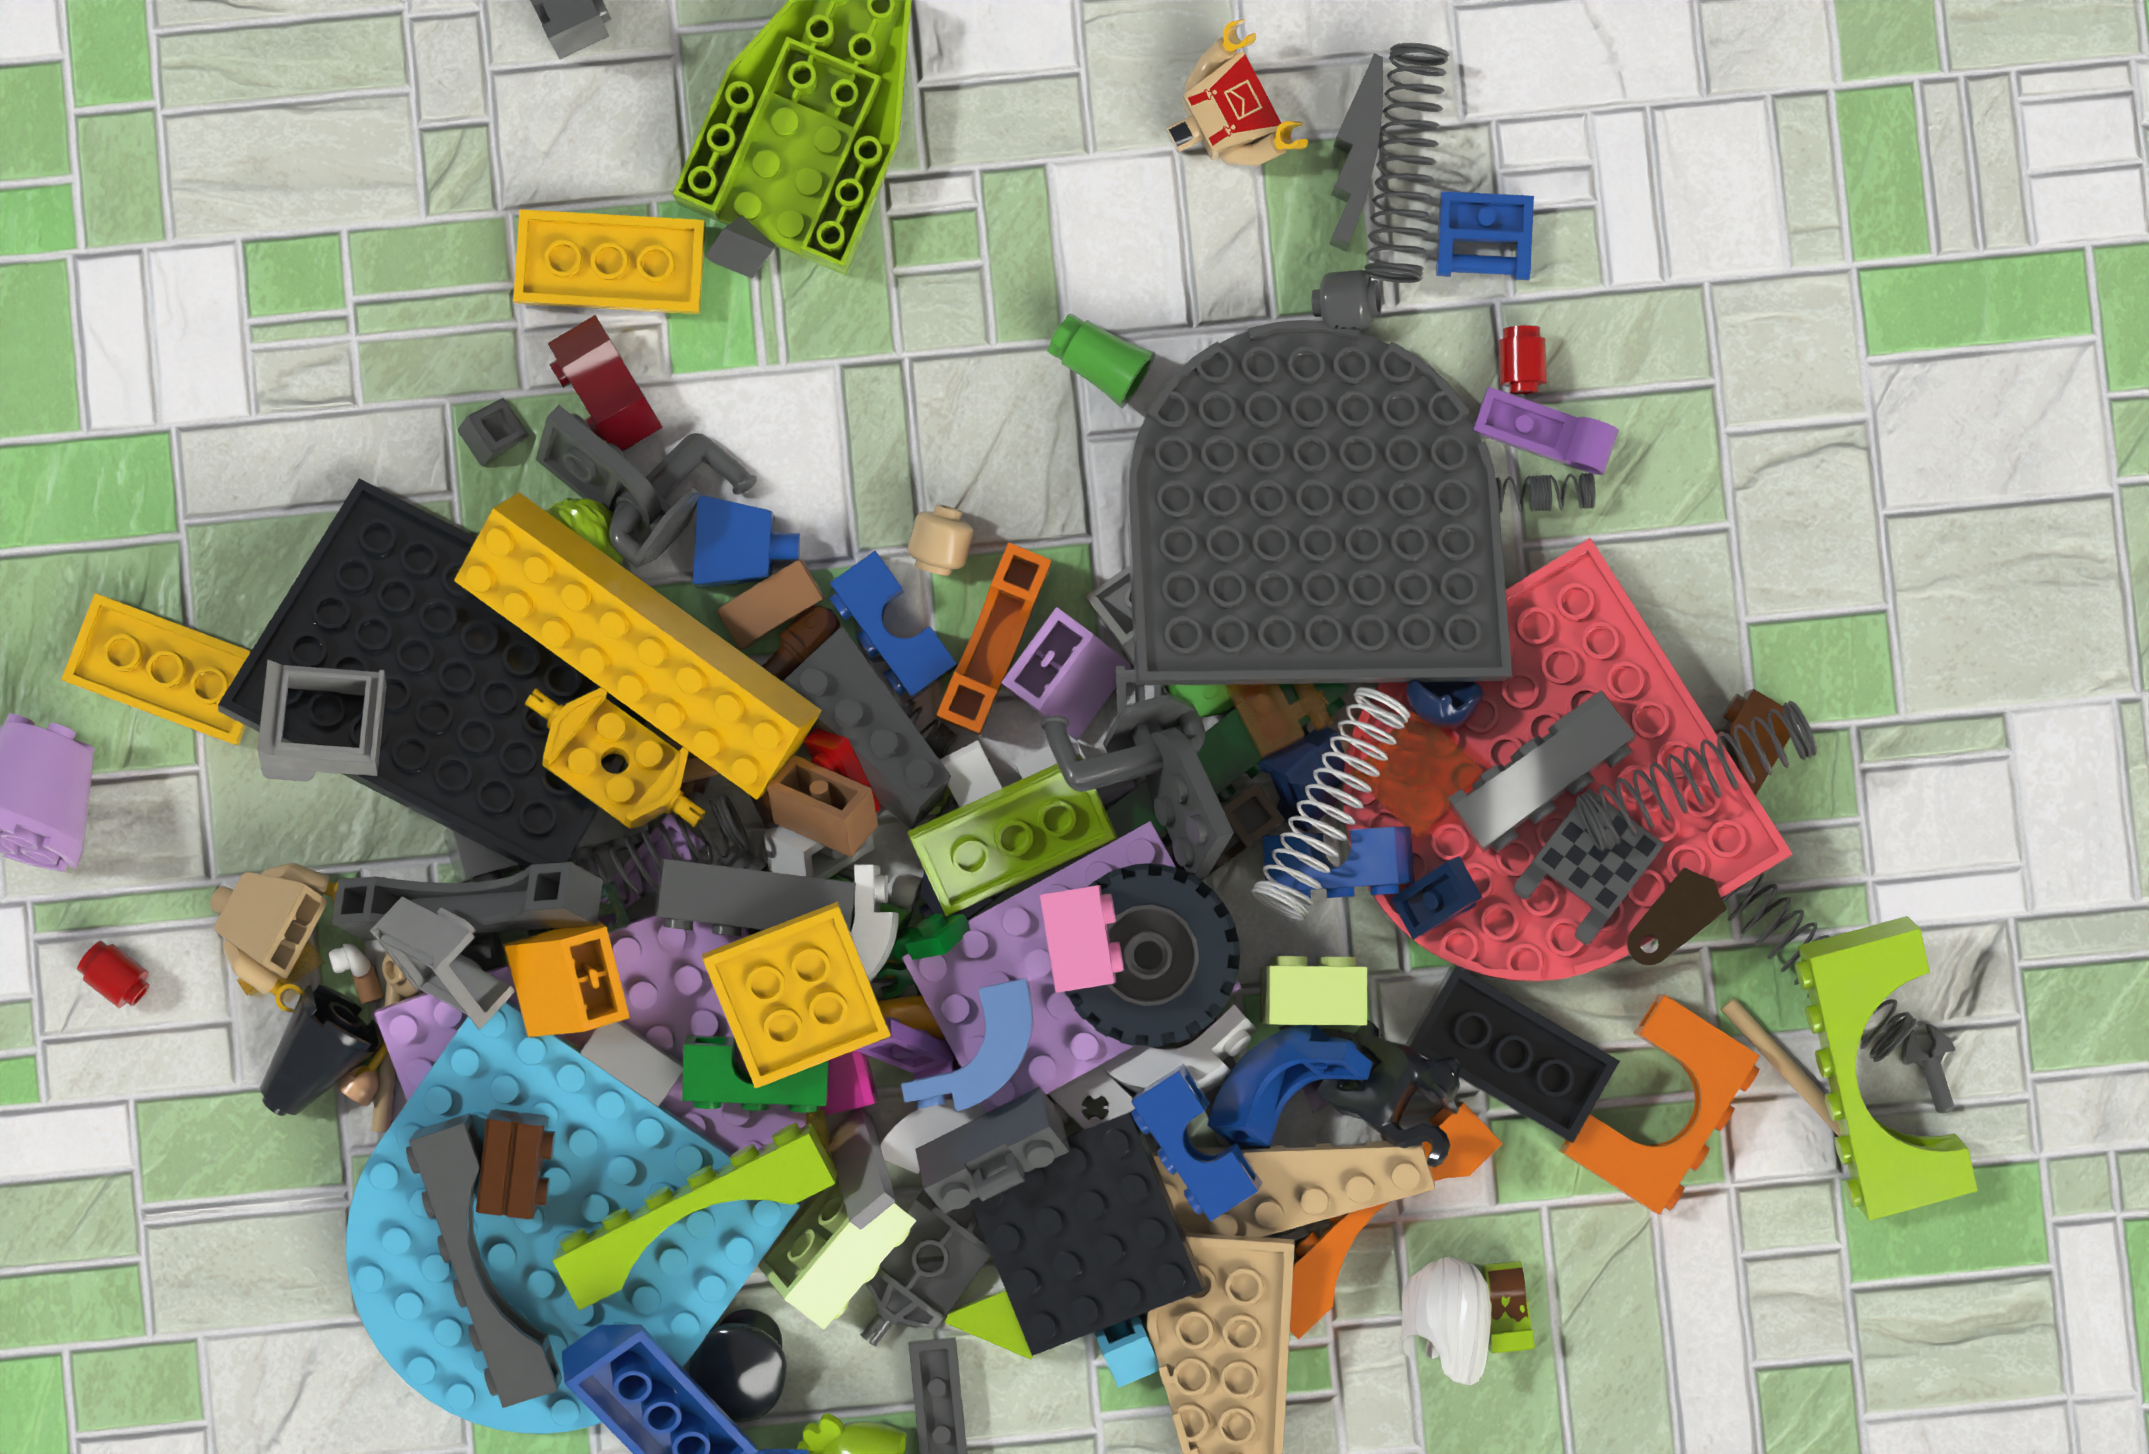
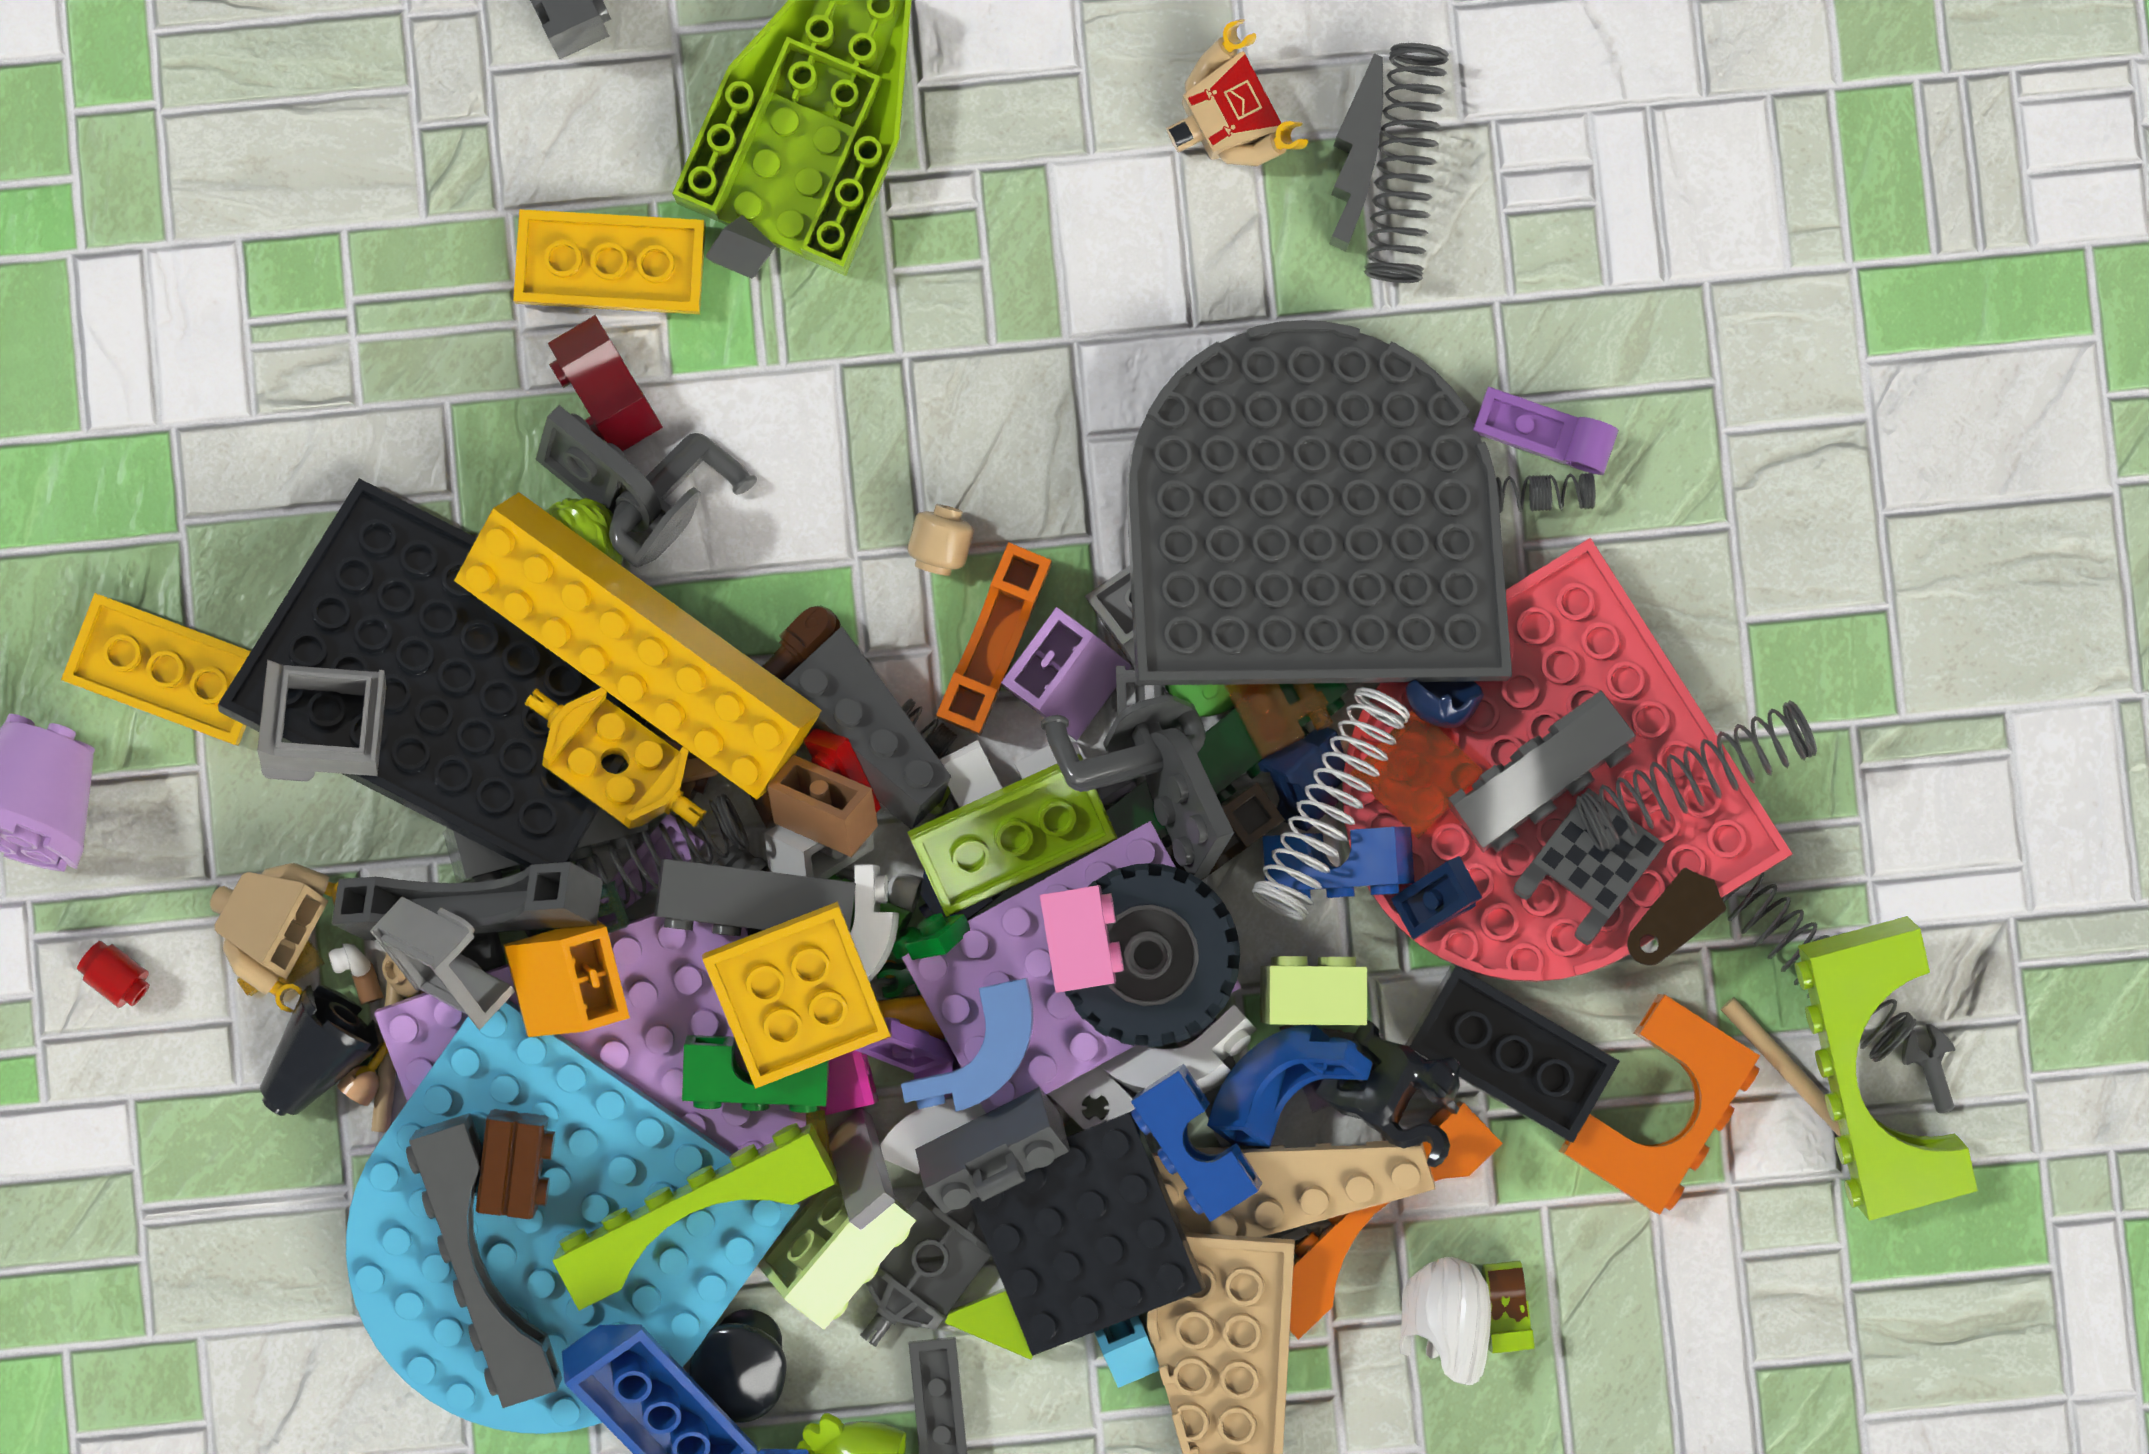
dark grey slope [458,398,529,466] -> none
light grey tile [580,1021,683,1107] -> none
blue torso [693,495,800,588] -> none
medium nougat slope [716,559,826,650] -> none
blue arch [829,551,958,699] -> none
bright green plant [1047,313,1155,408] -> none
dark grey head [1311,270,1382,330] -> none
blue plate [1436,191,1534,281] -> none
red brick [1499,325,1547,395] -> none
reddish brown slope [1722,689,1798,796] -> none

